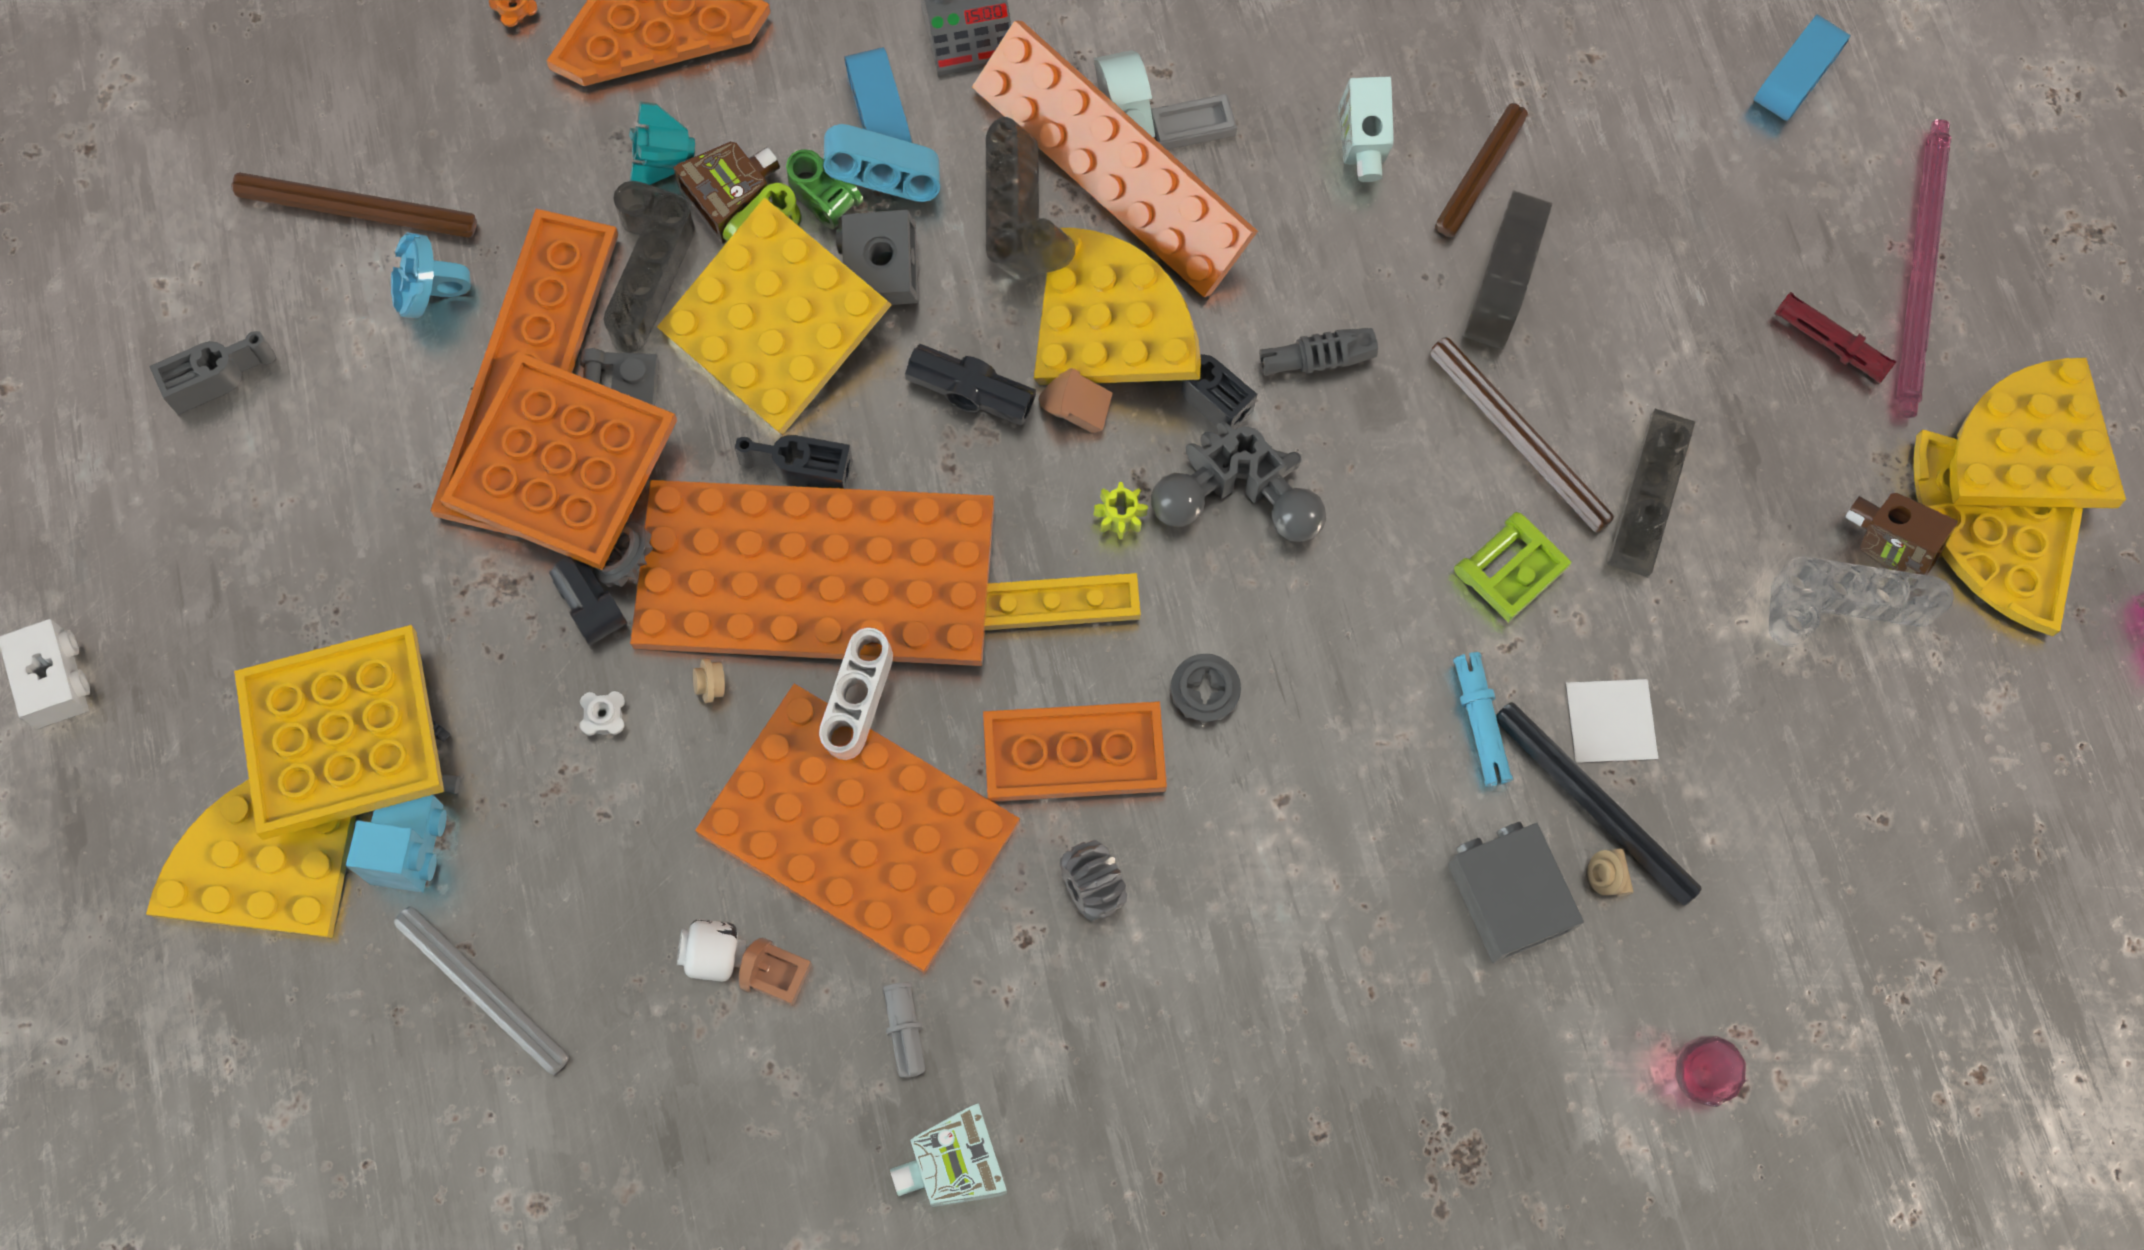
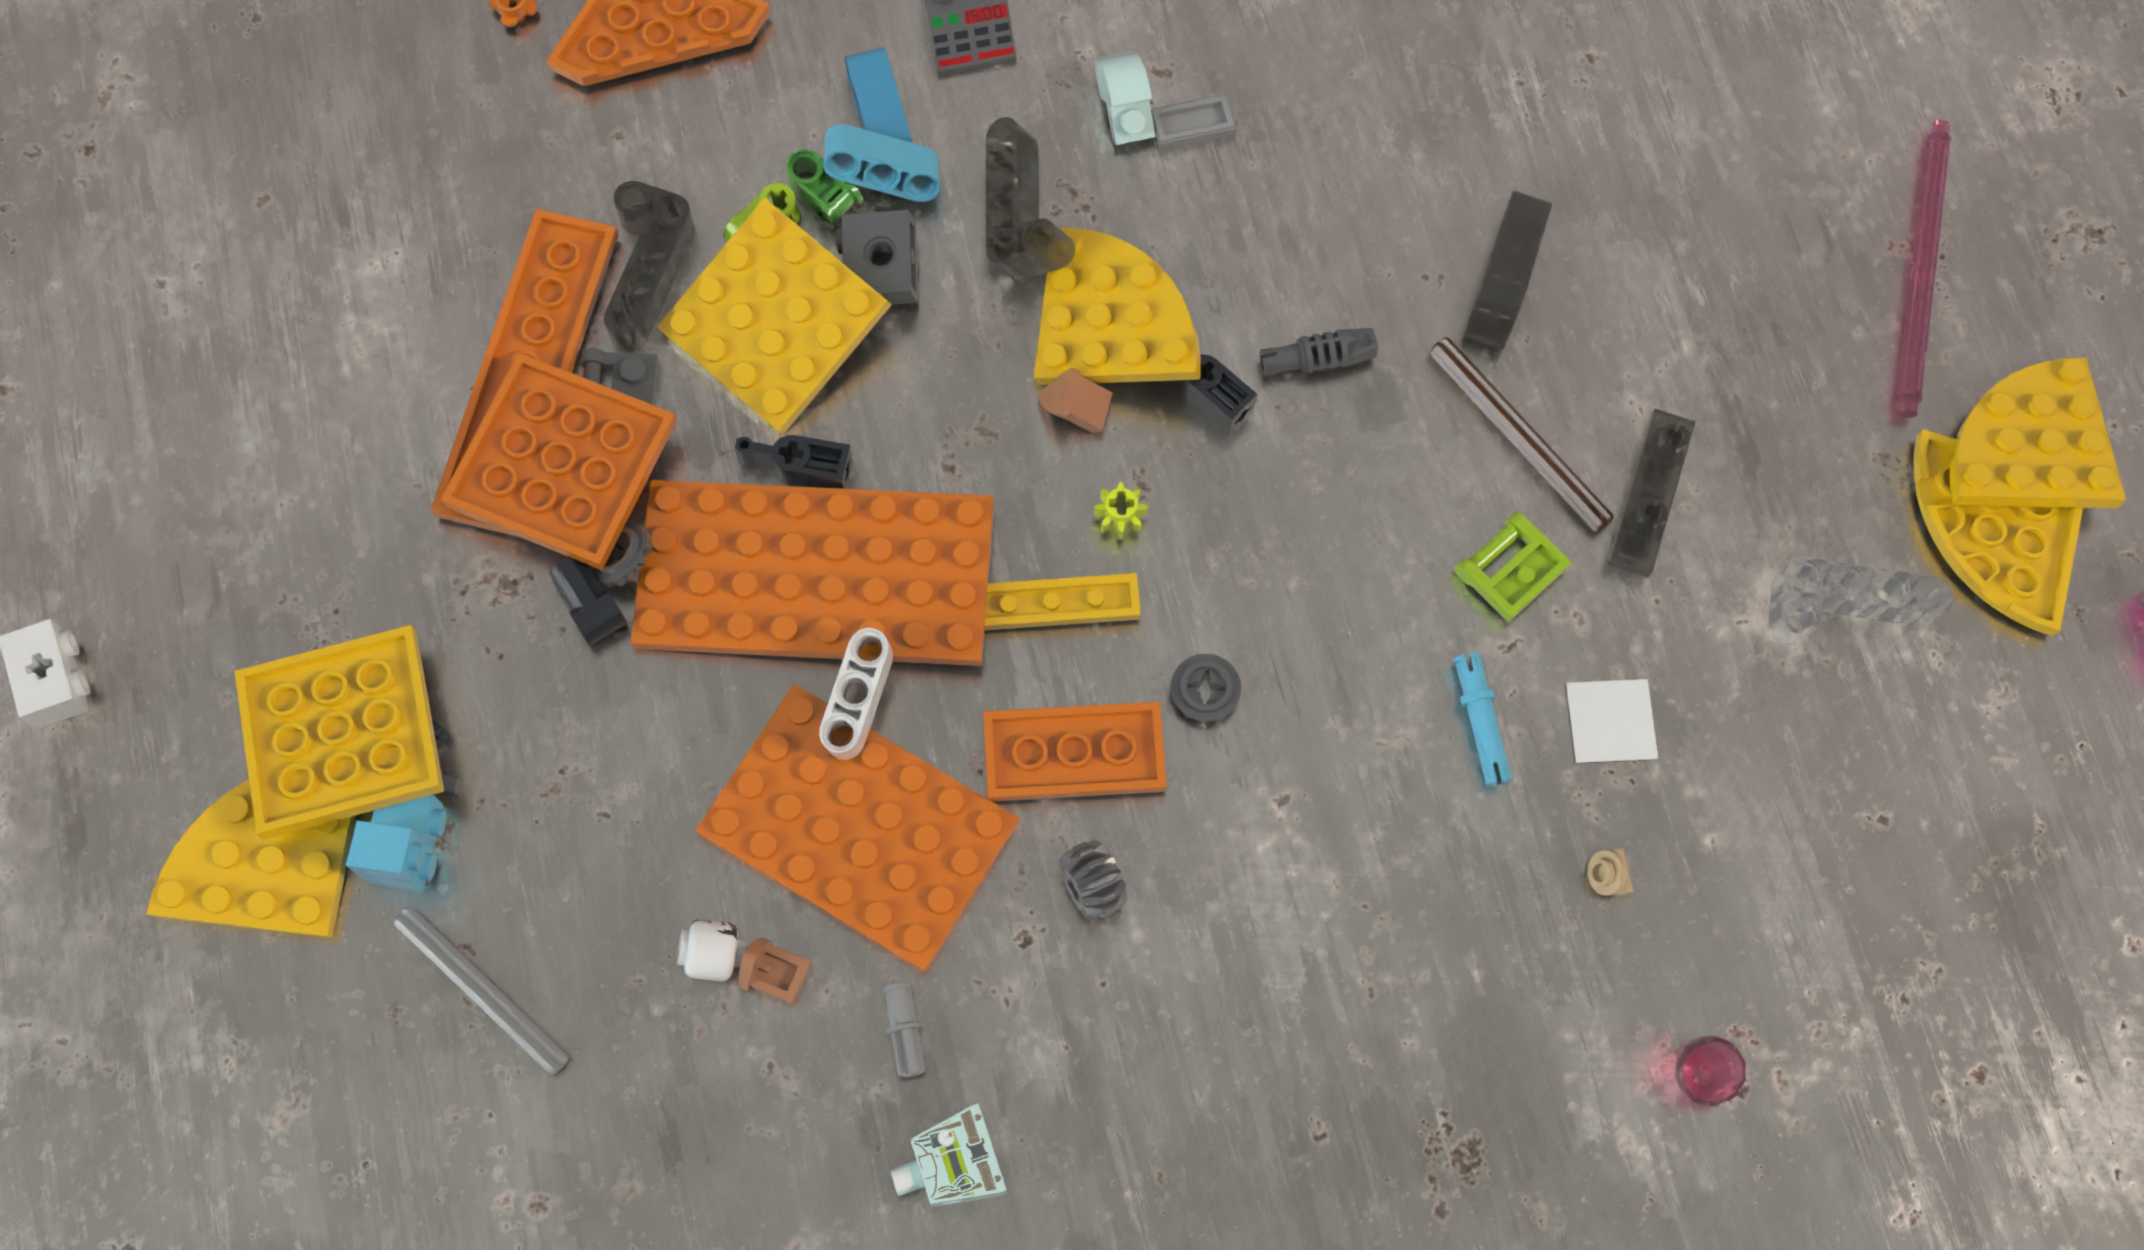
dark grey piece [149,331,276,415] -> none
reddish brown axle [231,172,477,238] -> none
medium azure tile [391,232,471,319] -> none
white plate [579,691,625,736] -> none
teal brick [629,101,695,186] -> none
reddish brown torso [673,141,780,244] -> none
tan plate [693,658,725,703] -> none
black piece [905,343,1036,426] -> none
plate [972,21,1258,297] -> none
dark grey piece [1151,422,1326,542] -> none
light aqua torso [1338,77,1394,182] -> none
reddish brown axle [1435,103,1528,237] -> none
dark grey brick [1448,822,1584,963] -> none
black axle [1496,702,1702,905] -> none
dark azure beam [1753,14,1851,122] -> none
dark red pin [1774,292,1897,384] -> none
reddish brown torso [1845,493,1958,589] -> none

